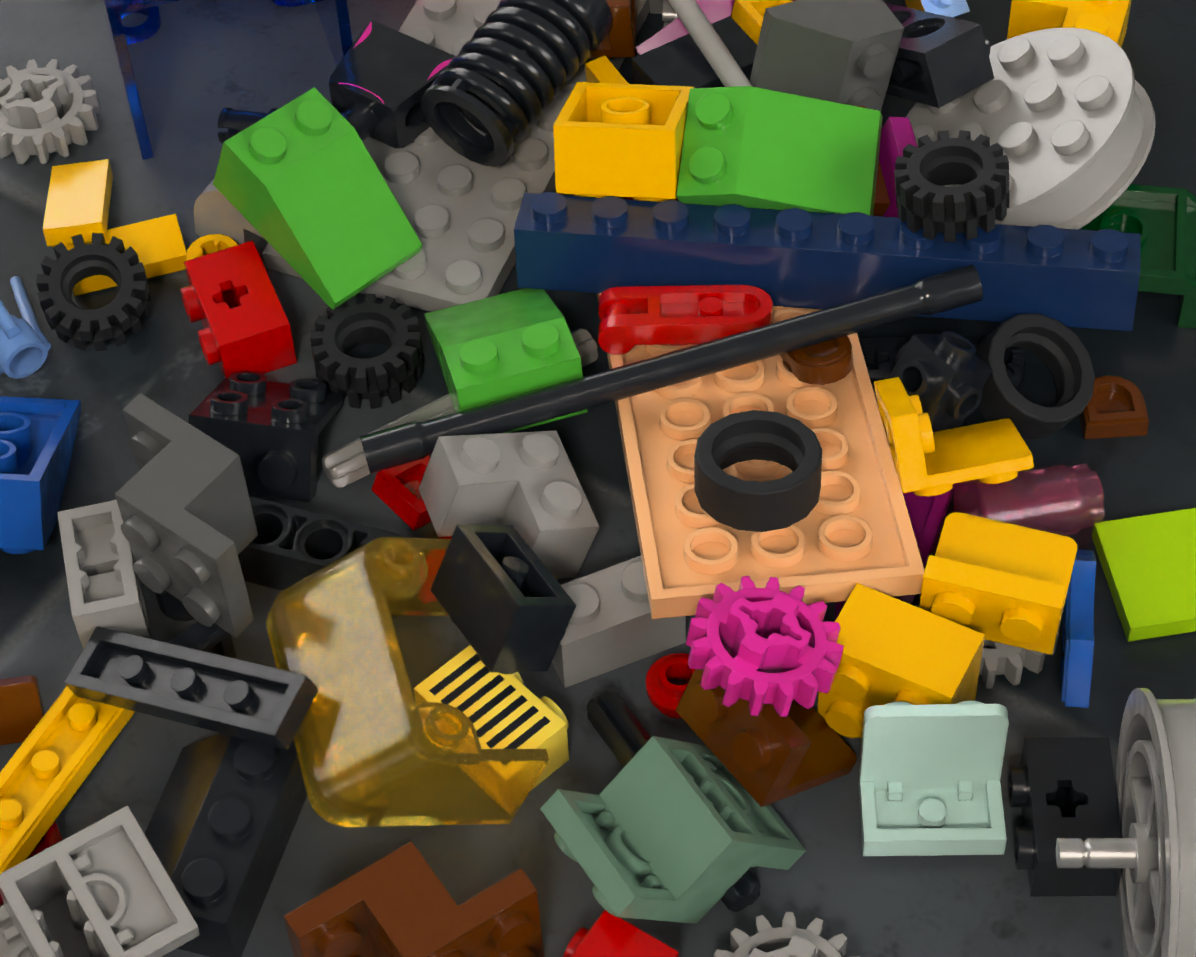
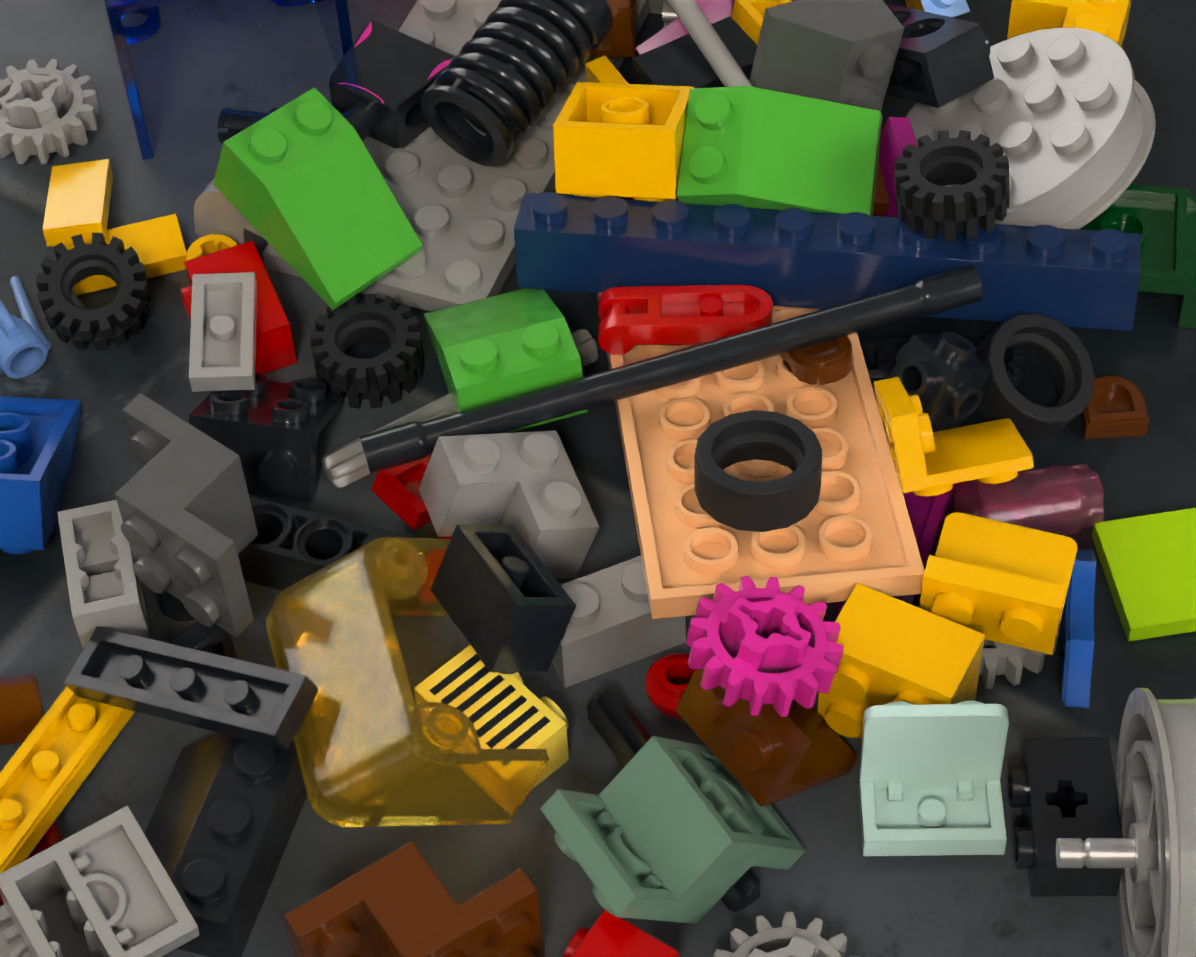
none -> light grey plate [189,272,257,392]

